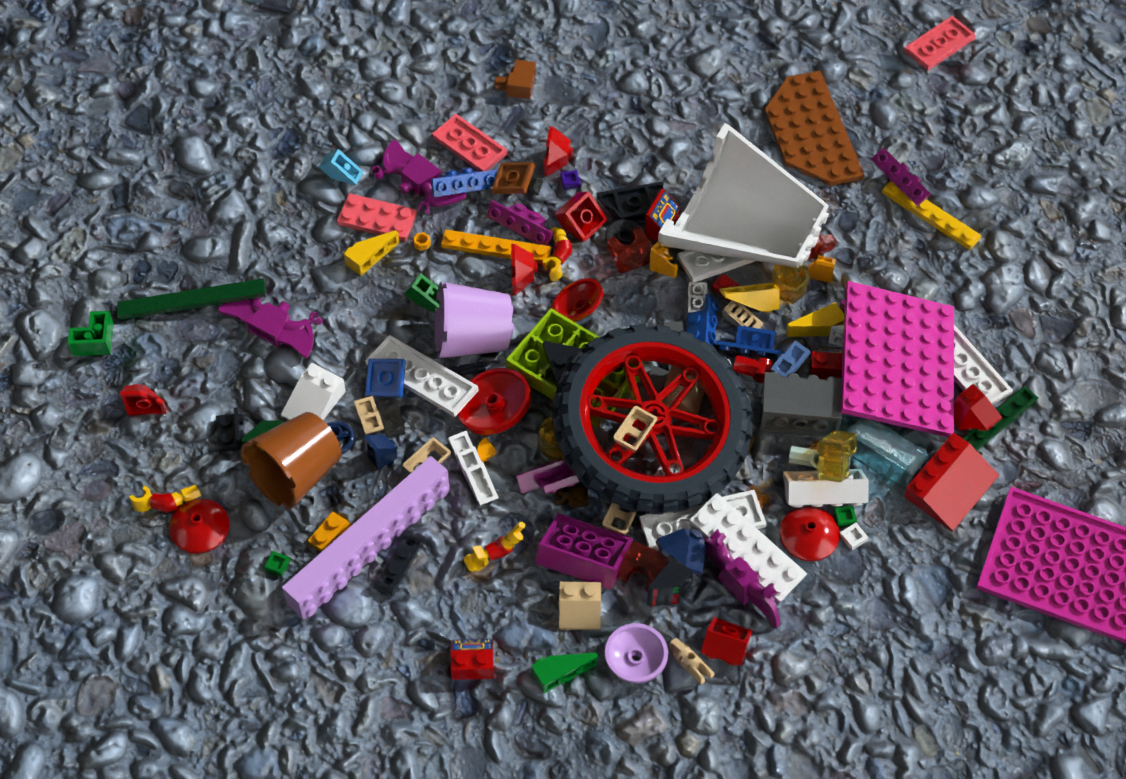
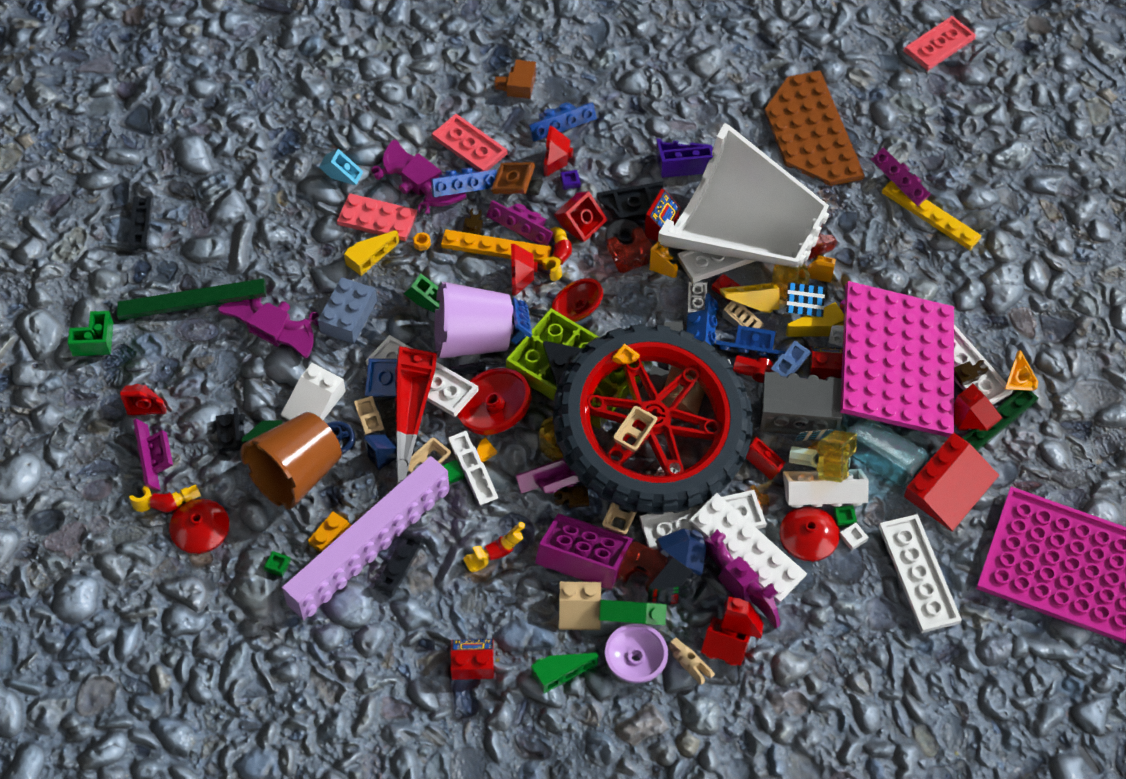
none -> black plate [128,196,153,251]
none -> magenta bracket [133,418,173,492]
none -> sand blue brick [318,277,377,344]
none -> red plate [395,346,437,485]
none -> green tile [442,460,465,485]
none -> dark brown plate [462,208,483,235]
none -> blue bracket [510,298,532,345]
none -> blue bracket [529,102,597,142]
none -> green slope [598,599,667,625]
none -> light orange tile [612,344,640,364]
none -> dark purple wedge [656,138,713,178]
none -> red slope [721,596,764,639]
none -> red slope [746,437,786,480]
none -> sticker [786,282,825,317]
none -> sticker [794,429,834,442]
none -> white plate [879,514,962,633]
none -> dark brown plate [954,360,989,386]
none -> light orange slope [1005,350,1038,391]

